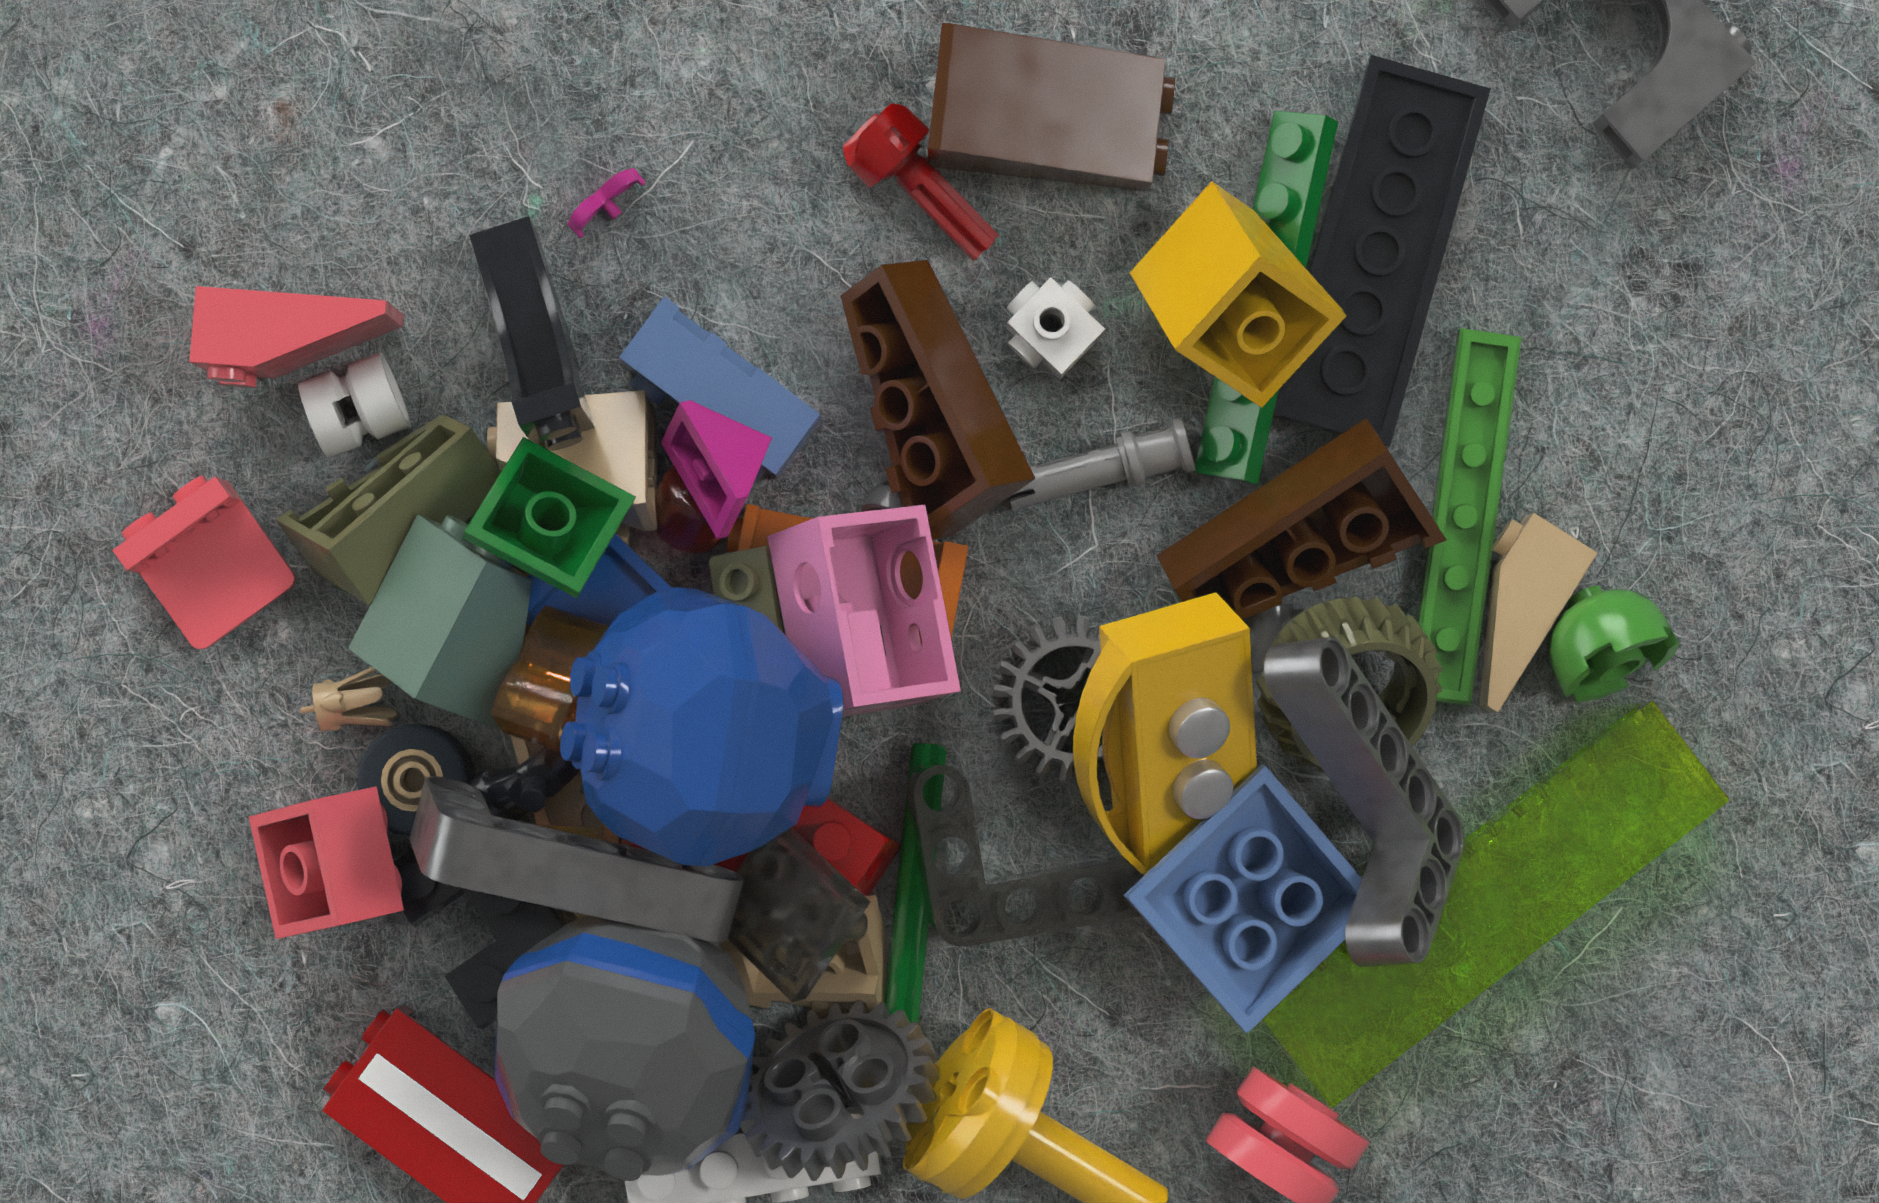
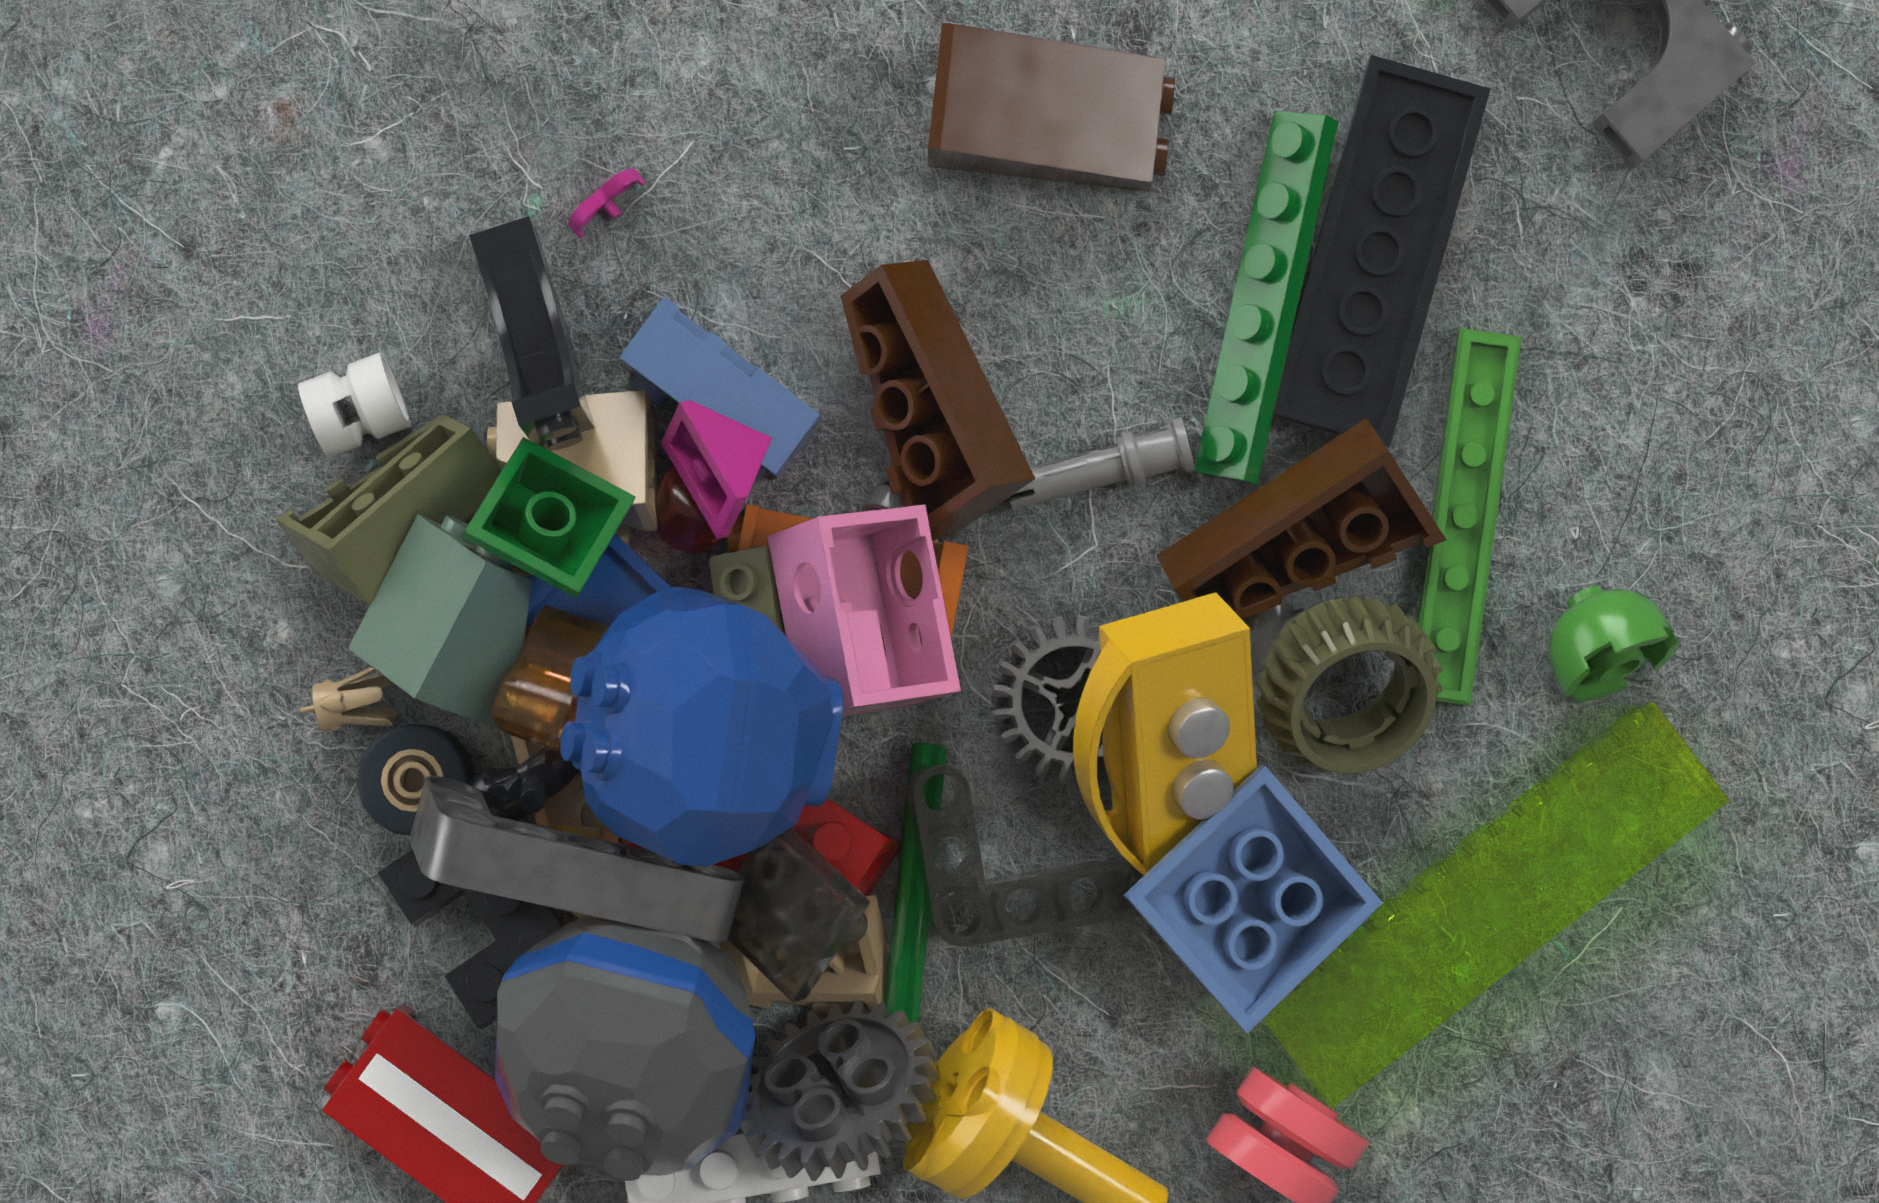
coral bracket [112,475,296,649] -> none
coral slope [189,286,404,388] -> none
coral brick [249,786,404,939] -> none
red piece [843,103,999,261] -> none
white brick [1006,277,1105,380] -> none
yellow slope [1130,181,1346,408] -> none
flat silver beam [1264,637,1464,967] -> none
tan slope [1479,513,1597,713] -> none

